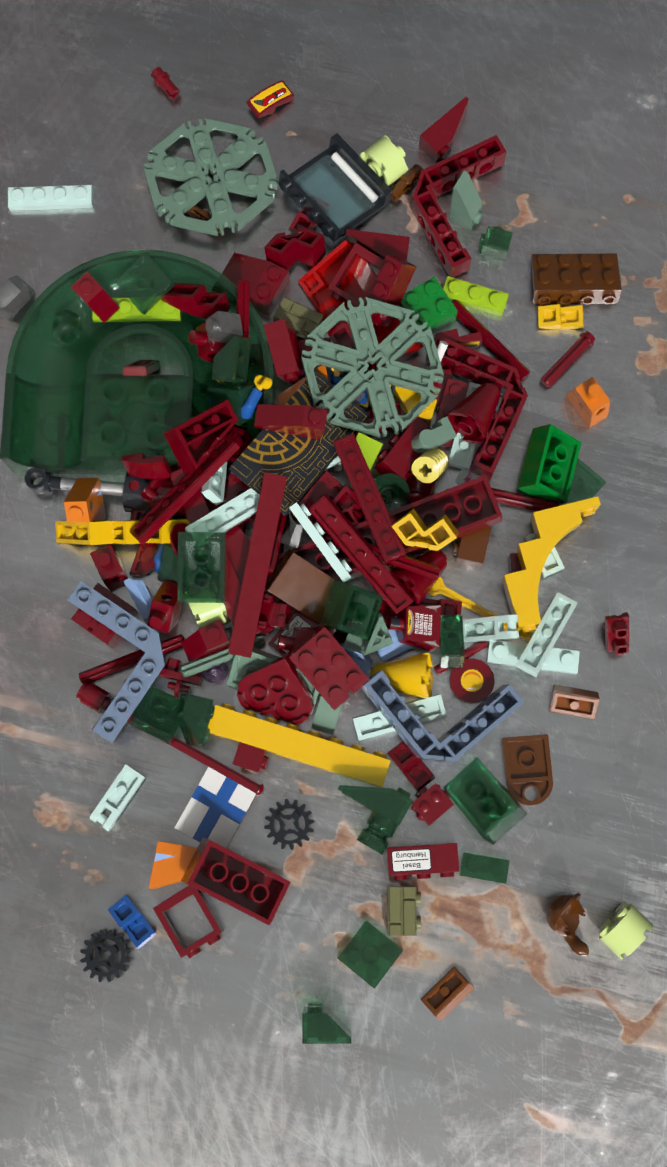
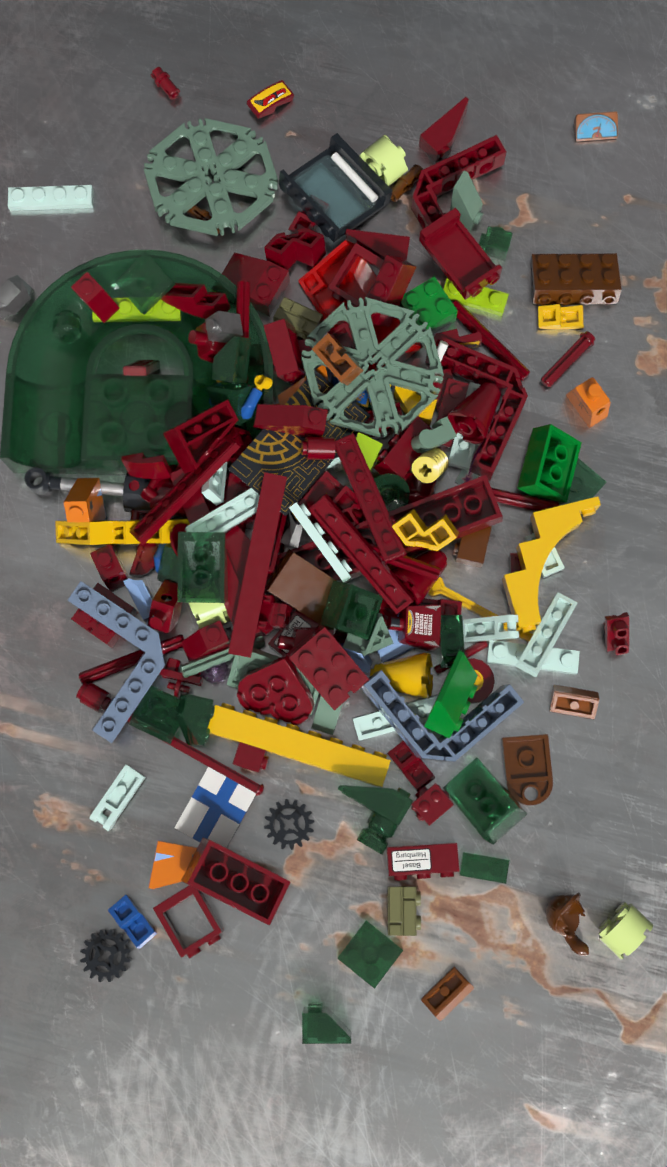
none -> dark red brick [301,437,335,460]
none -> dark orange brick [312,333,364,386]
none -> dark red panel [419,207,502,300]
none -> green slope [424,651,478,739]
none -> slope [574,112,618,142]

